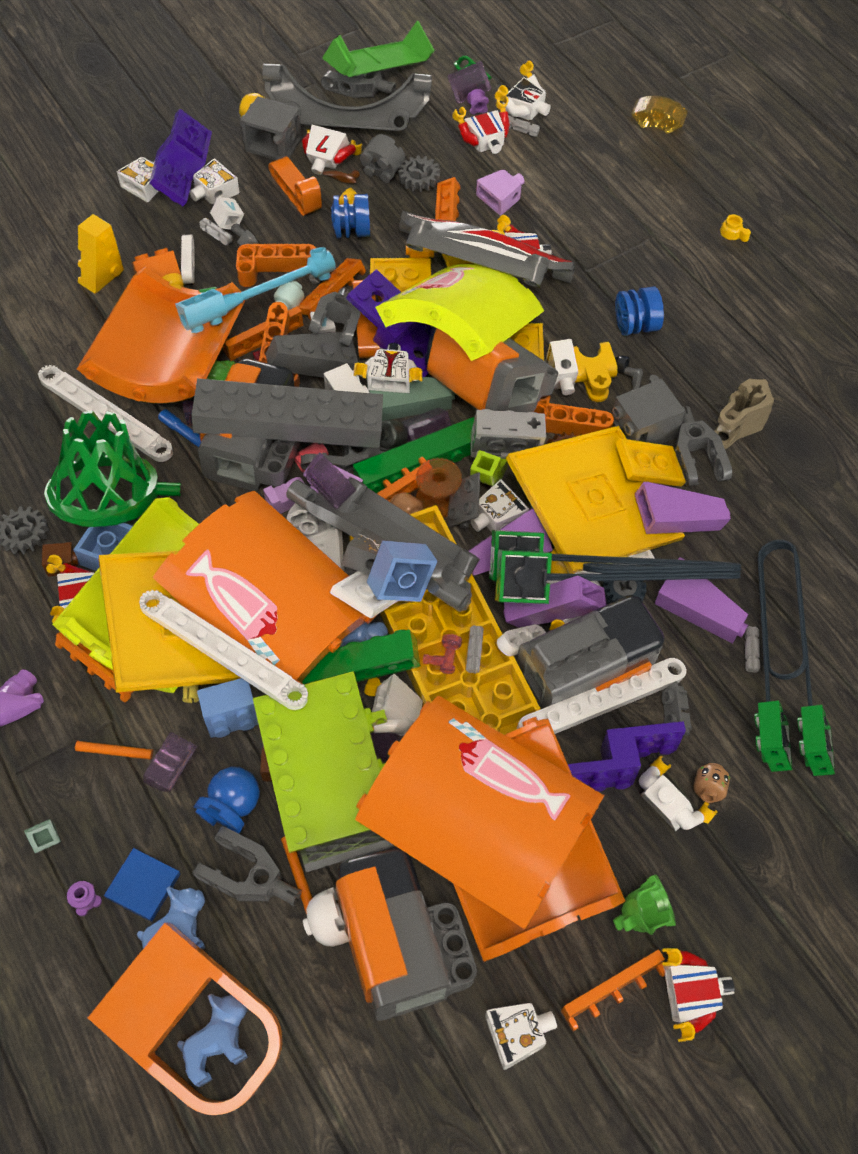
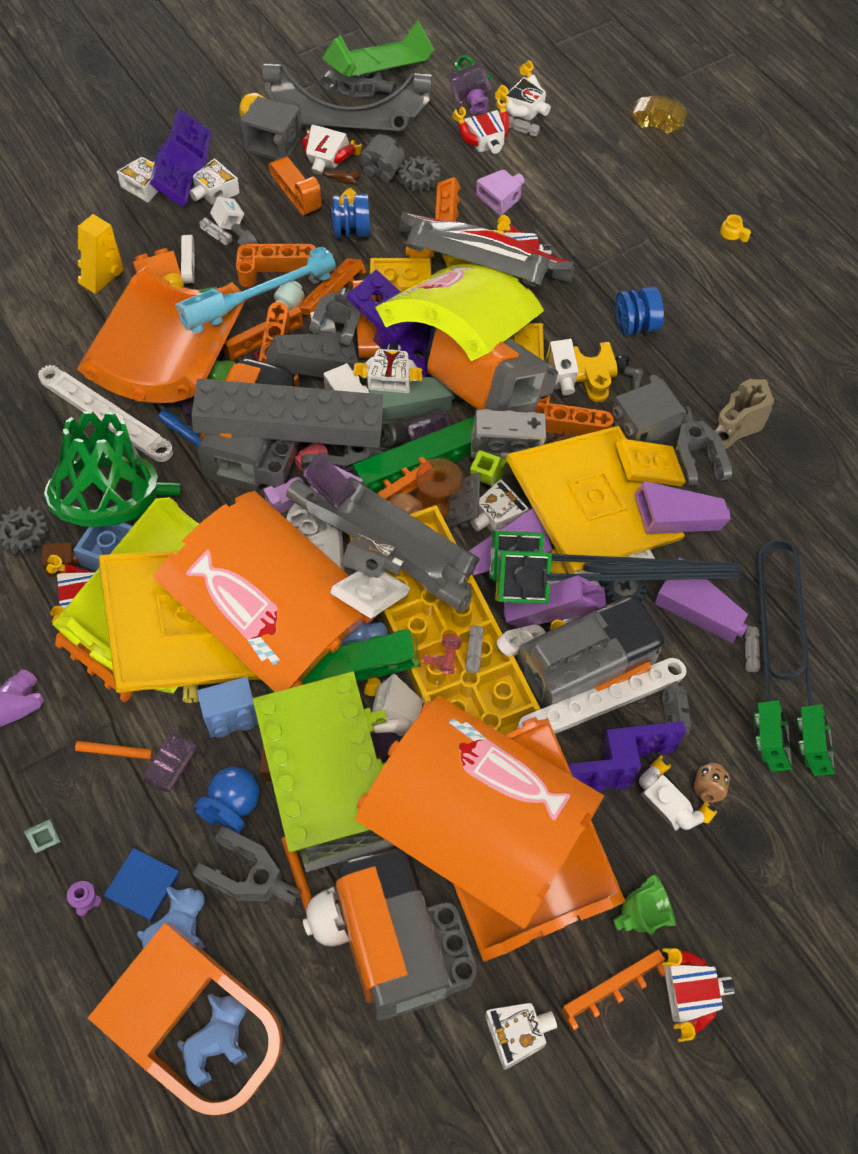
white plate [139,590,308,710] -> none
medium blue brick [367,541,437,602] -> none

